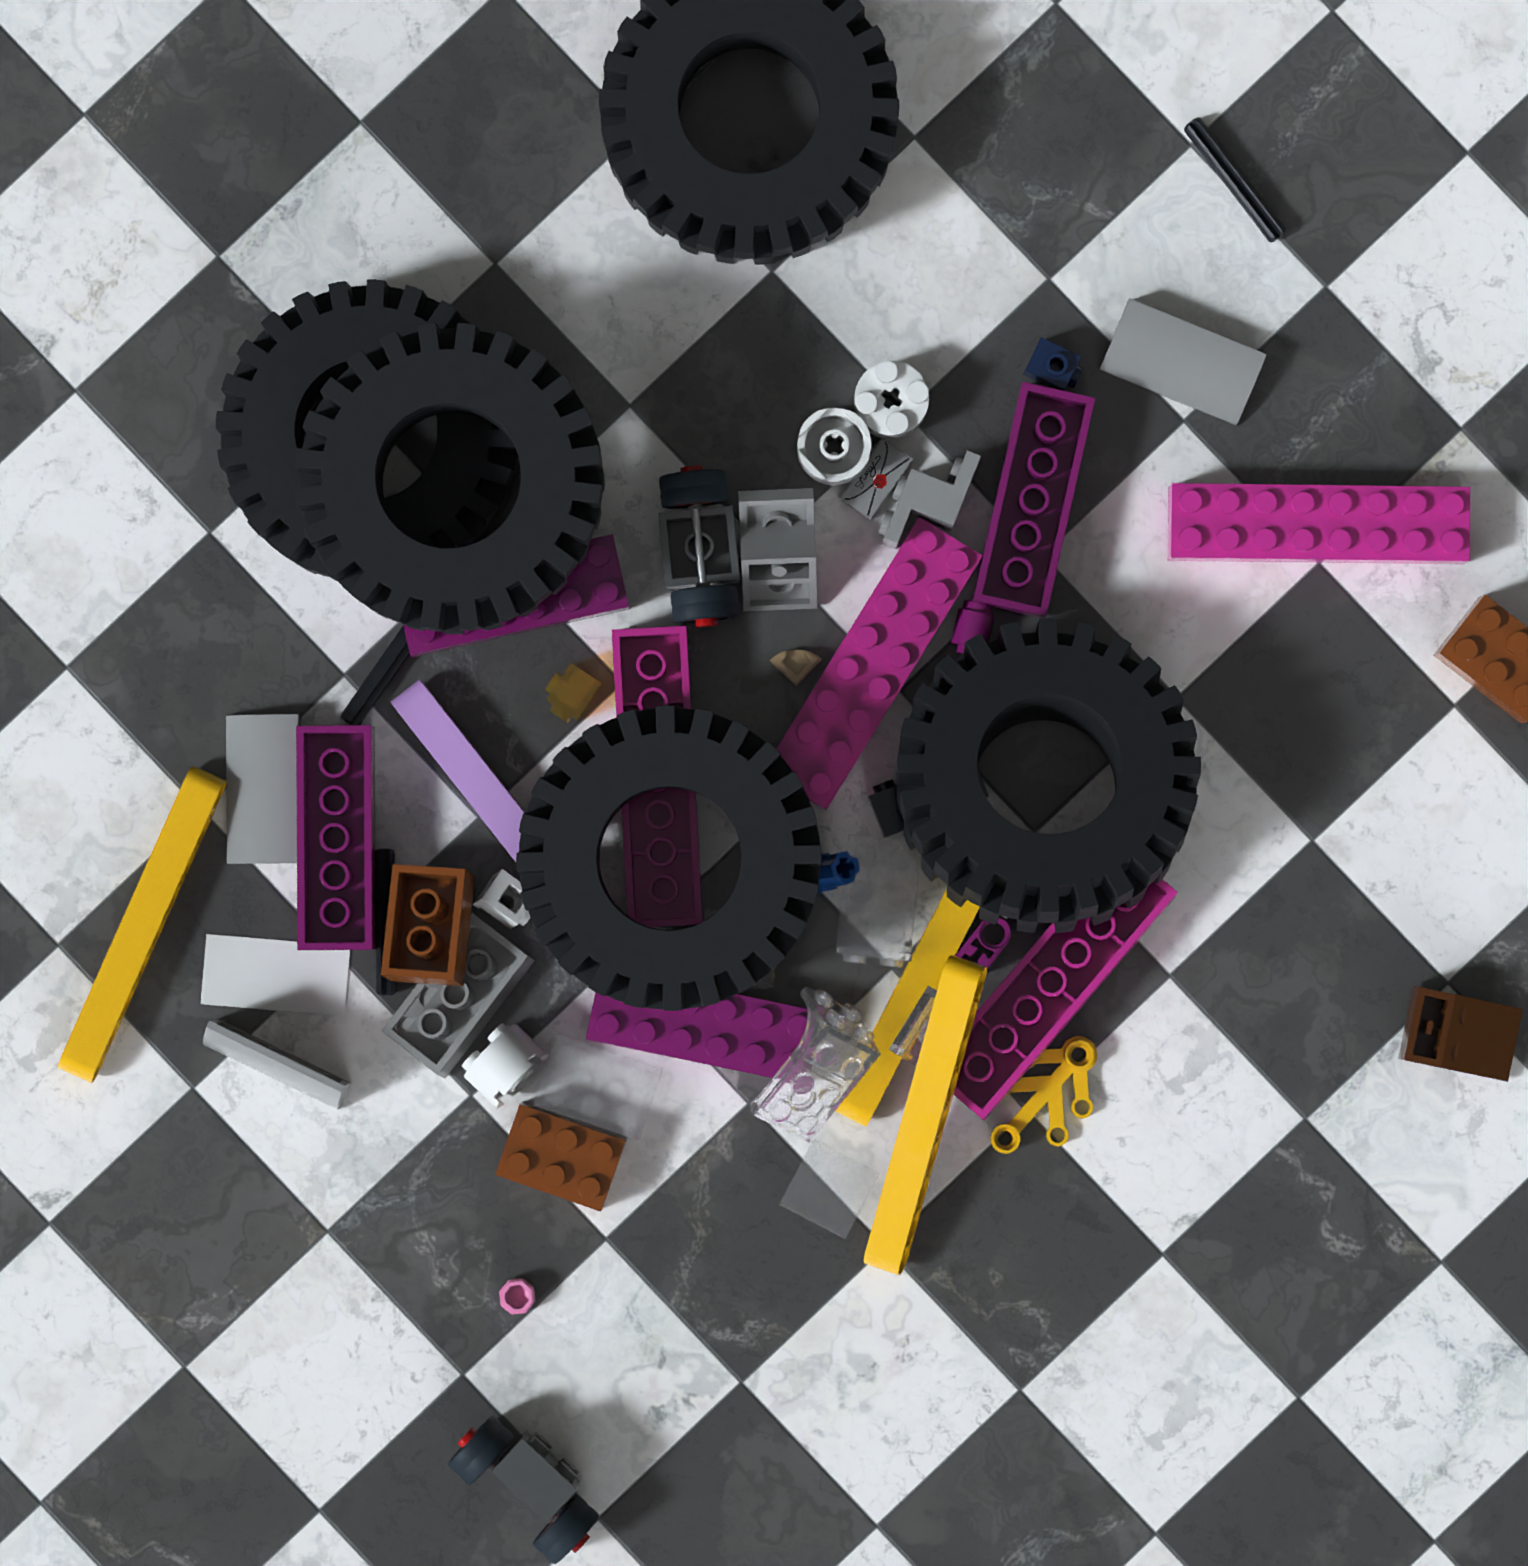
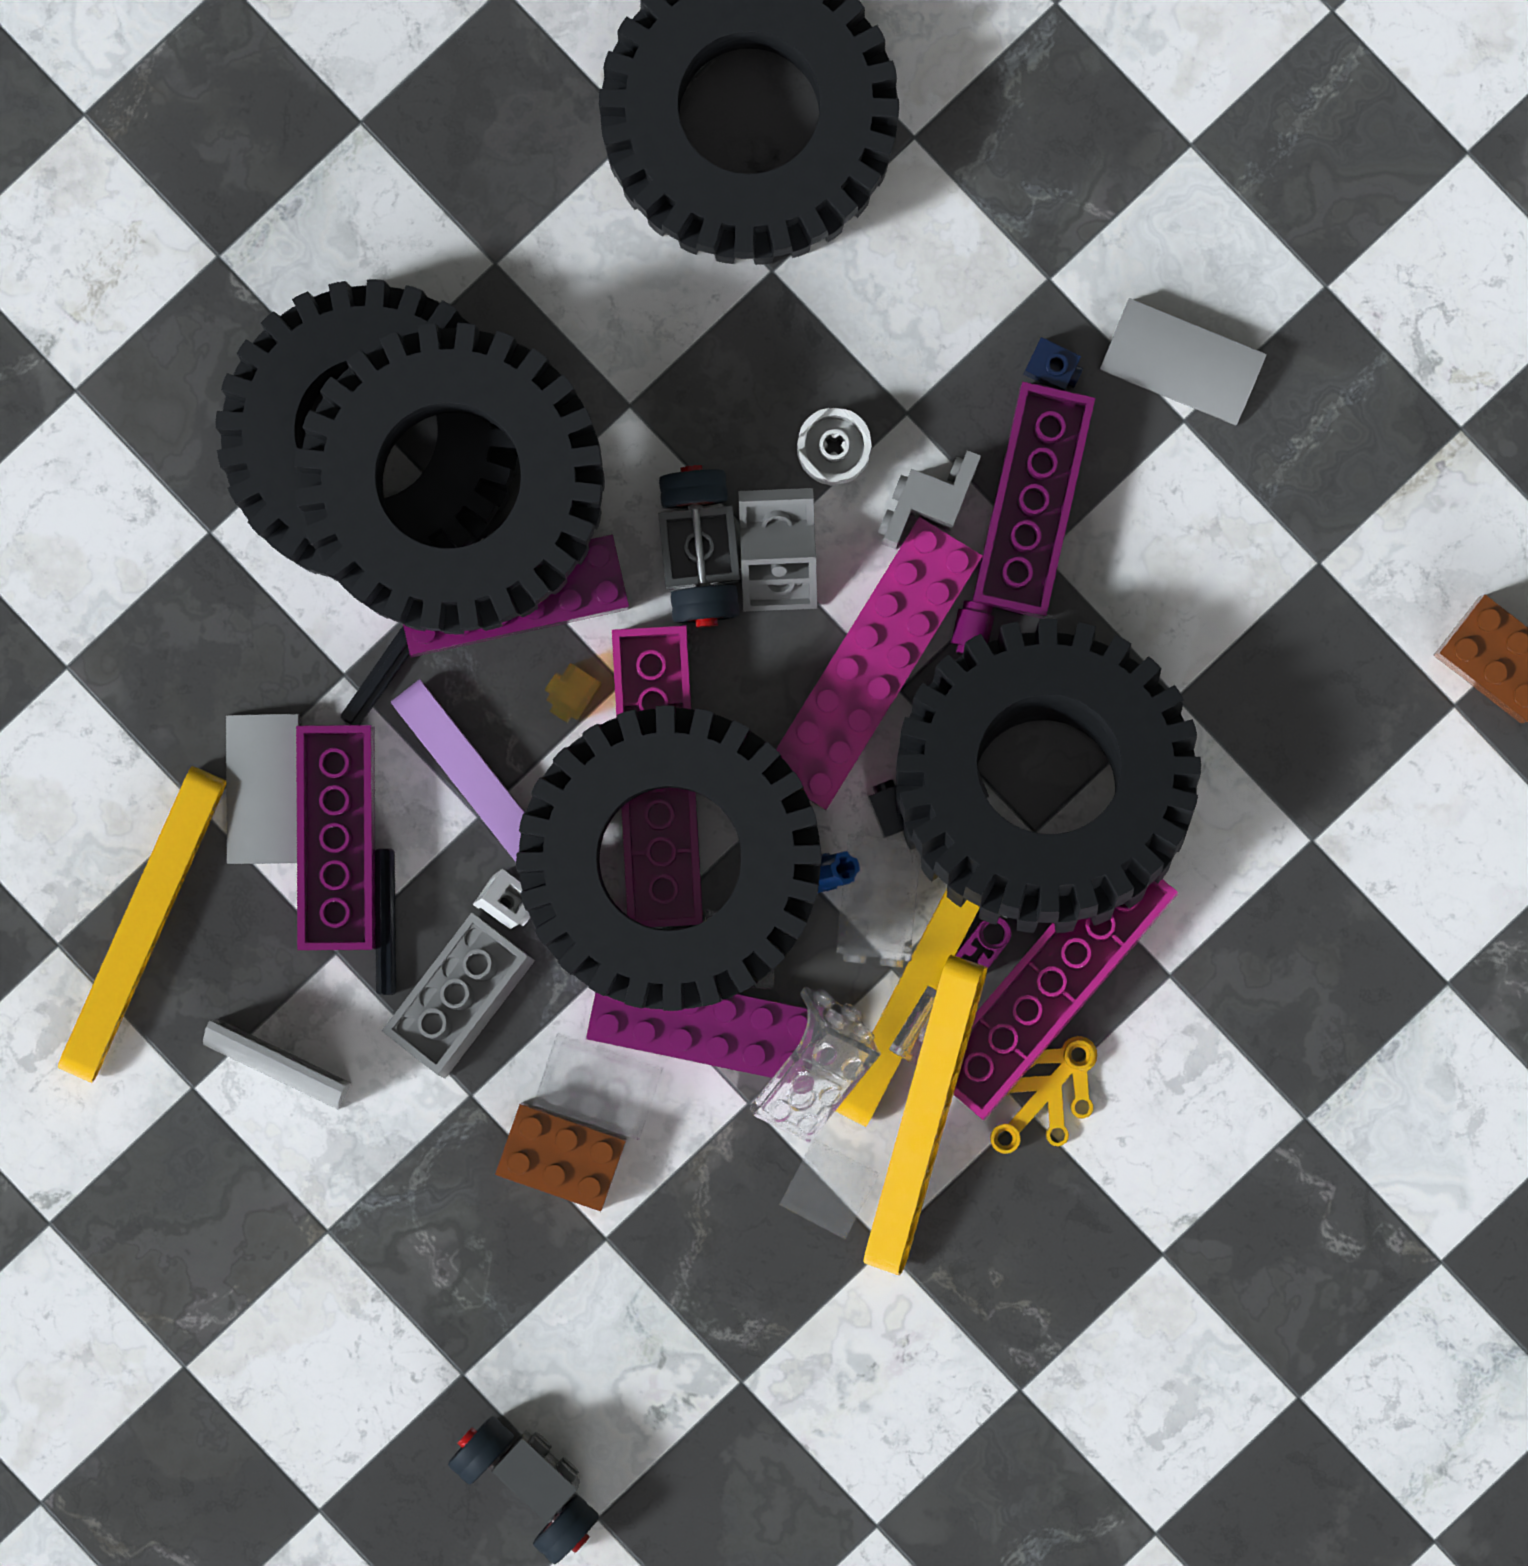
white sticker [201,934,350,1016] -> none
dark orange brick [381,864,475,987] -> none
white brick [462,1023,549,1109] -> none
bright pink tile [499,1278,536,1315] -> none
tan tile [770,649,822,686] -> none
light grey tile [840,438,913,520] -> none
white brick [854,361,929,439] -> none
dark pink brick [1167,483,1470,564] -> none
black axle [1184,117,1286,243] -> none
reddish brown slope [1398,986,1523,1082] -> none

